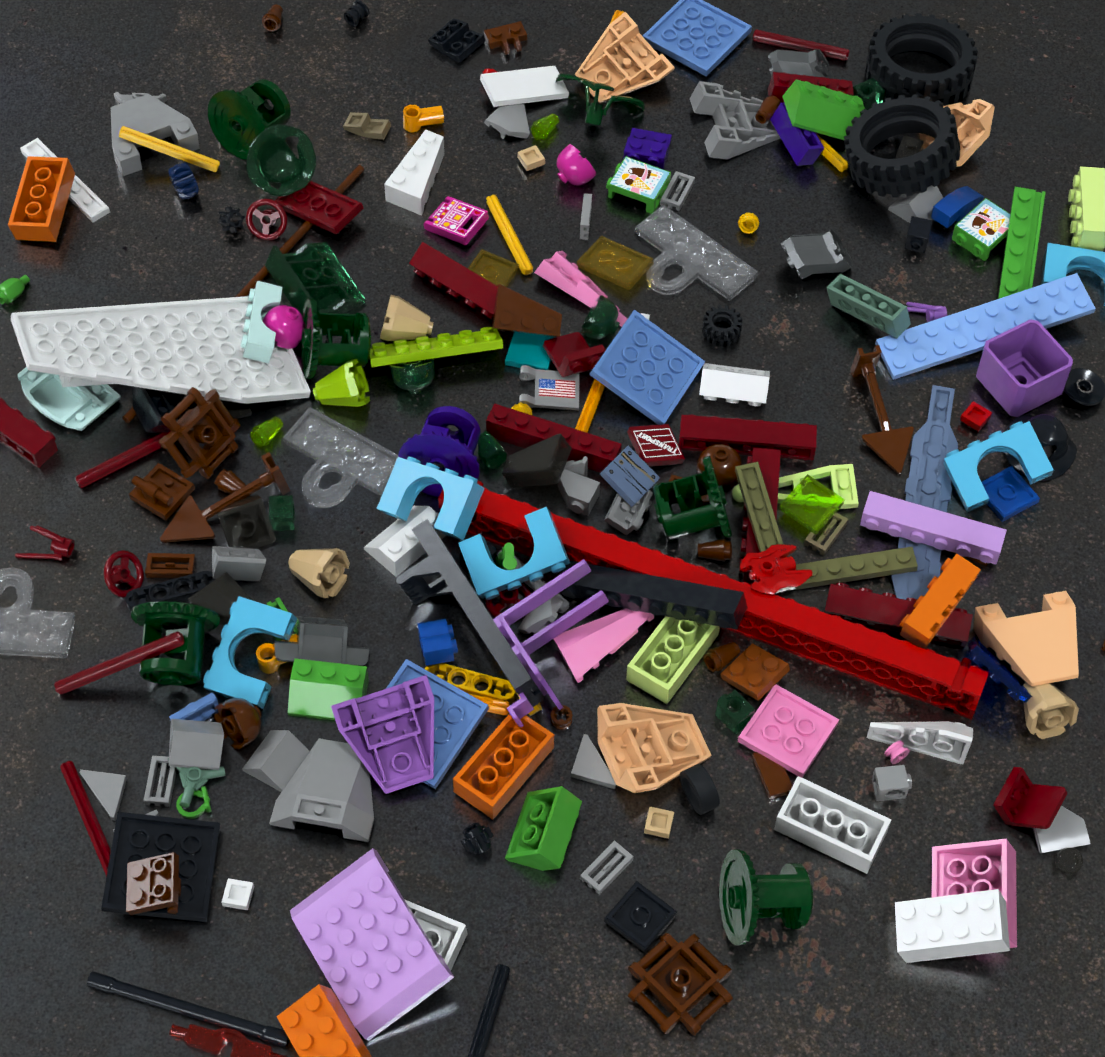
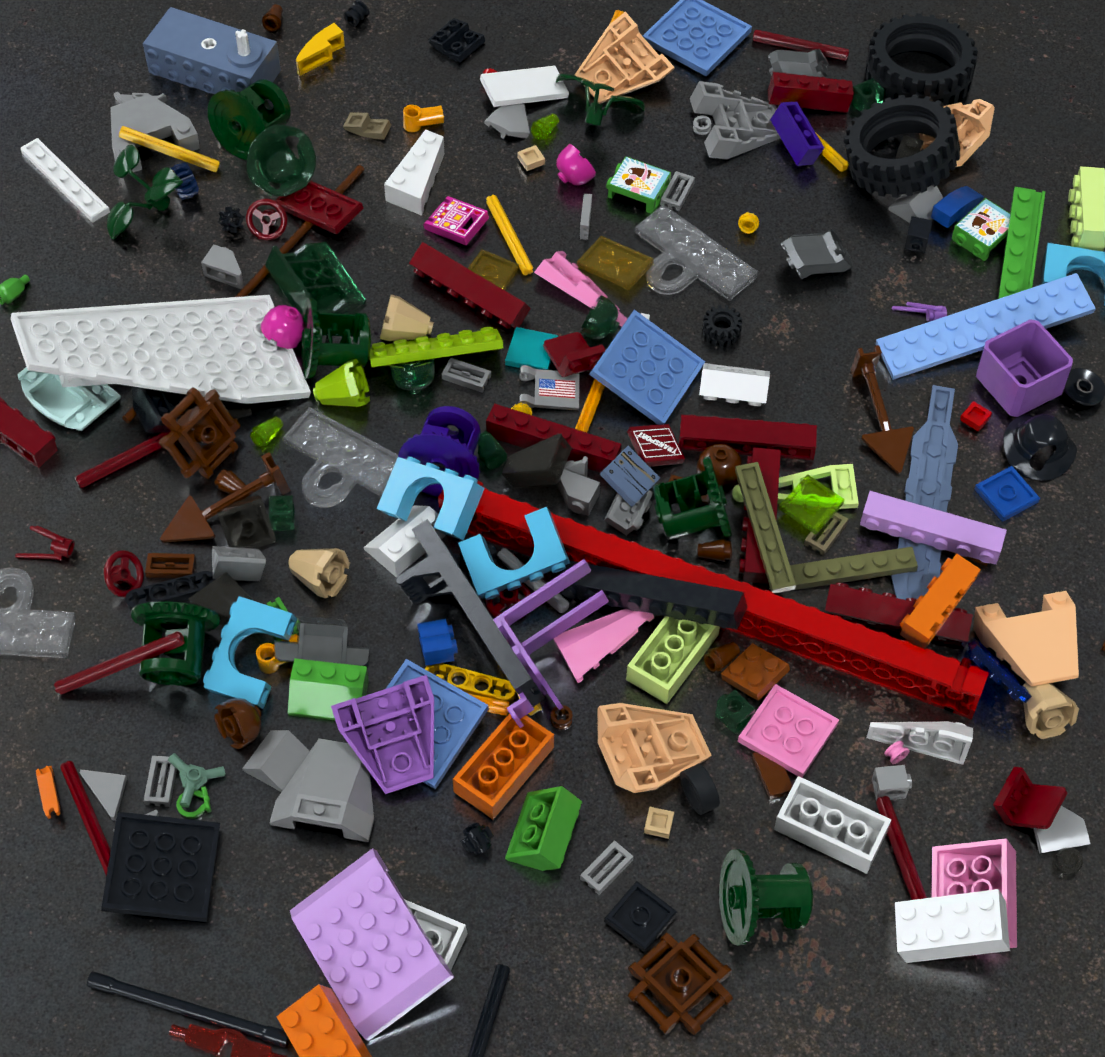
orange brick [8,156,75,242] -> none
plate [126,852,181,915] -> none
reddish brown plate [129,463,195,521] -> none
light grey slope [168,719,224,770] -> none
medium blue plate [169,692,219,721] -> none
white plate [221,878,254,910] -> none
light aqua arch [240,281,283,363] -> none
reddish brown hinge [484,21,527,55] -> none
reddish brown wedge [492,284,562,337] -> none
bright green piece [495,543,517,570] -> none
light grey slope [517,595,563,635] -> none
light grey tile [571,734,616,789] -> none
dark purple plate [623,128,672,169] -> none
red piece [740,544,813,594] -> none
reddish brown cone [755,96,781,124] -> none
bright green slope [782,79,865,140] -> none
sand green brick [826,274,911,338] -> none
medium azure arch [943,421,1053,512] -> none
none -> orange piece [36,766,60,819]
none -> dark green plant [107,144,183,240]
none -> sand blue piece [143,7,281,94]
none -> light grey slope [201,244,244,289]
none -> yellow slope [296,23,345,76]
none -> light grey tile [442,358,491,393]
none -> light grey bush [693,115,711,135]
none -> dark red axle [876,796,927,900]

